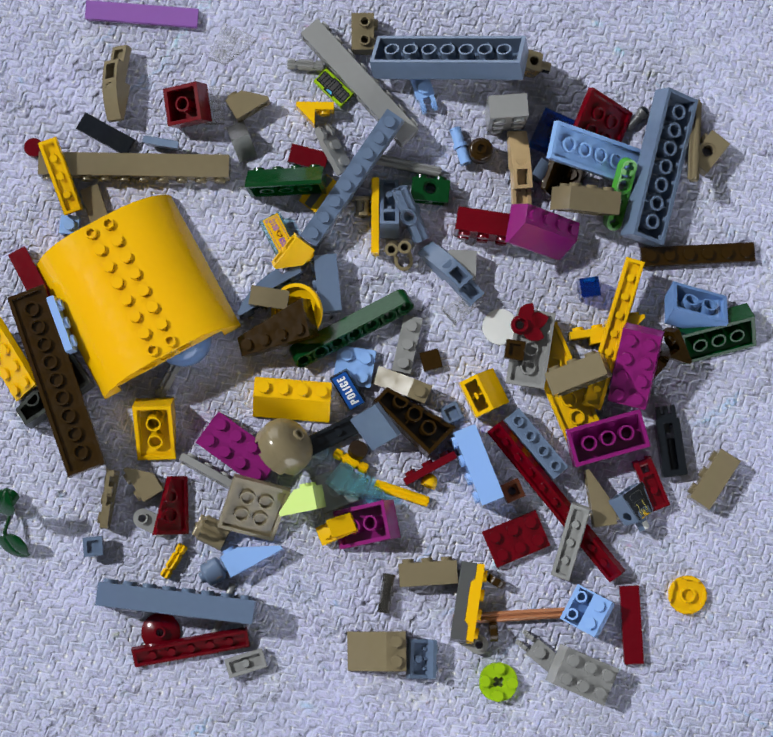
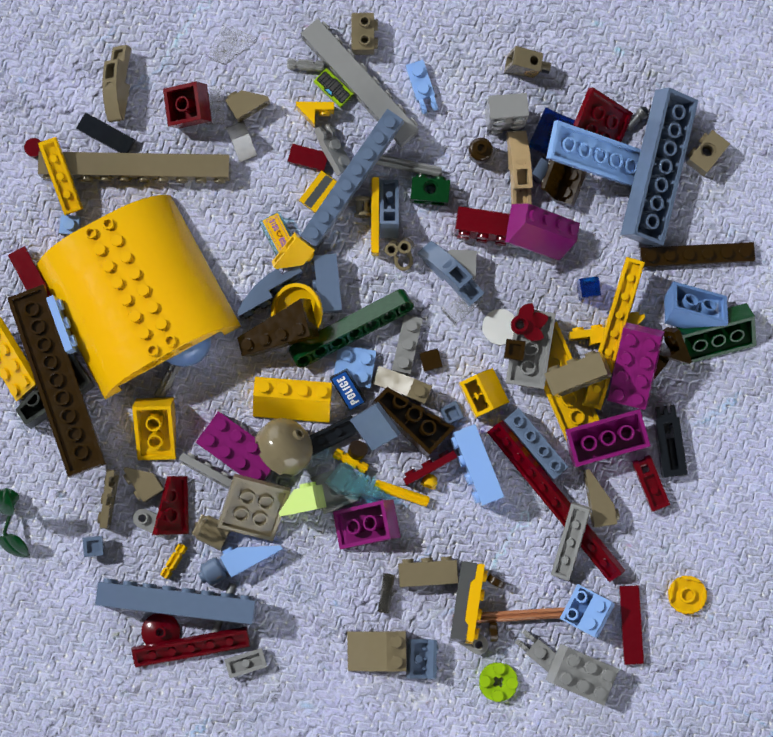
dark tan tile [80,184,108,223] -> none
medium lavender tile [85,0,199,29] -> none
sand blue tile [142,135,180,151] -> none
dark green slope [245,164,327,198] -> none
dark tan tile [249,285,290,310] -> none
yellow slope [316,513,358,546] -> none
sand blue brick [370,36,529,80] -> none
sand blue piece [391,185,430,243] -> none
light blue pin [449,126,472,166] -> none
dark red plate [482,510,550,568] -> none
copper plate [500,478,526,504] -> none
dark tan brick [550,182,622,216] -> none
bright green beam [603,157,637,231] -> none
torso [609,482,653,532] -> none
dark tan axle [687,99,702,182] -> none
dark tan brick [687,449,741,510] -> none

